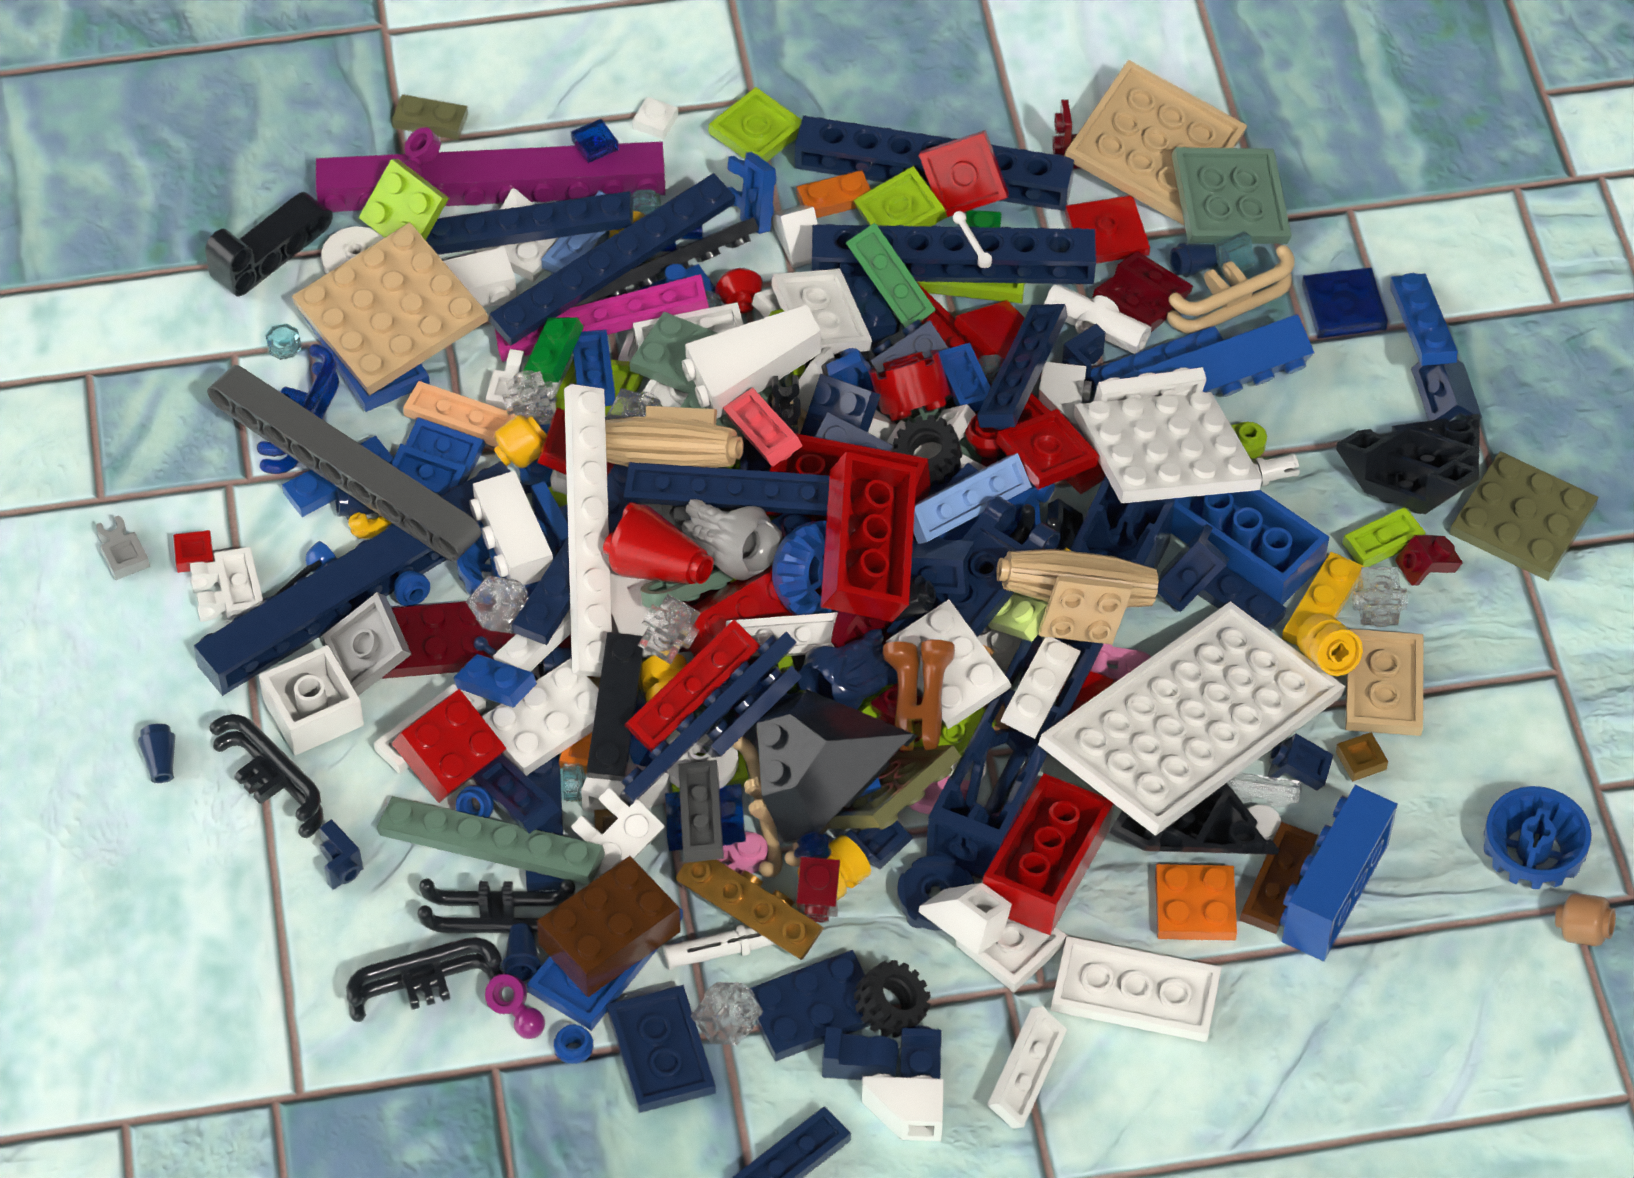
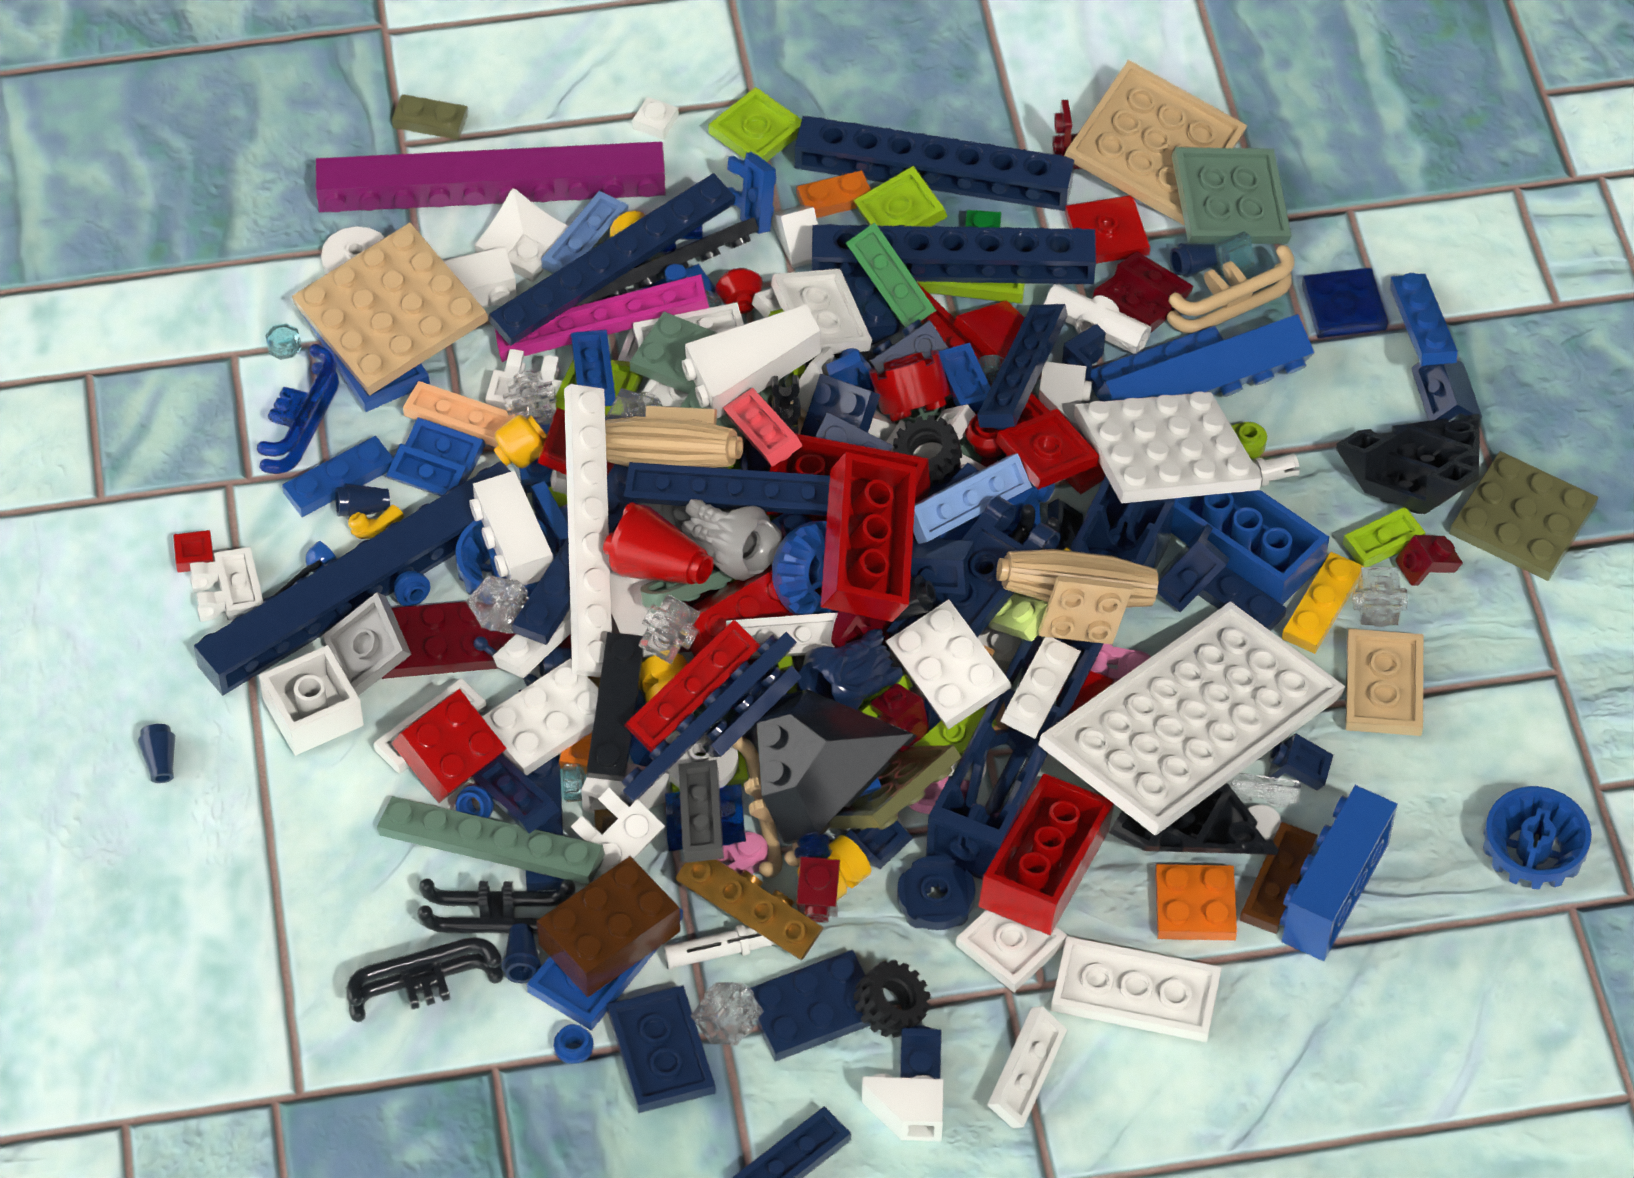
light grey plate [97,515,150,580] -> none
black beam [205,192,333,297] -> none
dark grey beam [207,365,482,561] -> none
black piece [209,714,324,838] -> none
dark blue bracket [319,819,364,890] -> none
lime plate [359,159,449,240] -> none
magenta plate [403,127,441,178] -> none
dark blue plate [426,191,633,255] -> none
blue plate [453,654,537,708] -> none
magenta plate [485,974,545,1039] -> none
green plate [522,317,584,383] -> none
clear blue plate [571,119,619,163] -> none
clear light blue tile [632,189,661,215] -> none
dark blue leg [822,1027,899,1080] -> none
dark orange piece [883,640,955,751] -> none
white slope [918,882,1012,955] -> none
plate [919,130,1009,217] -> none
white hinge [953,211,992,268] -> none
white plate [1093,367,1207,403] -> none
yellow wheel [1297,613,1363,676] -> none
pearl gold plate [1336,732,1388,782] -> none
medium nougat head [1555,893,1616,946] -> none

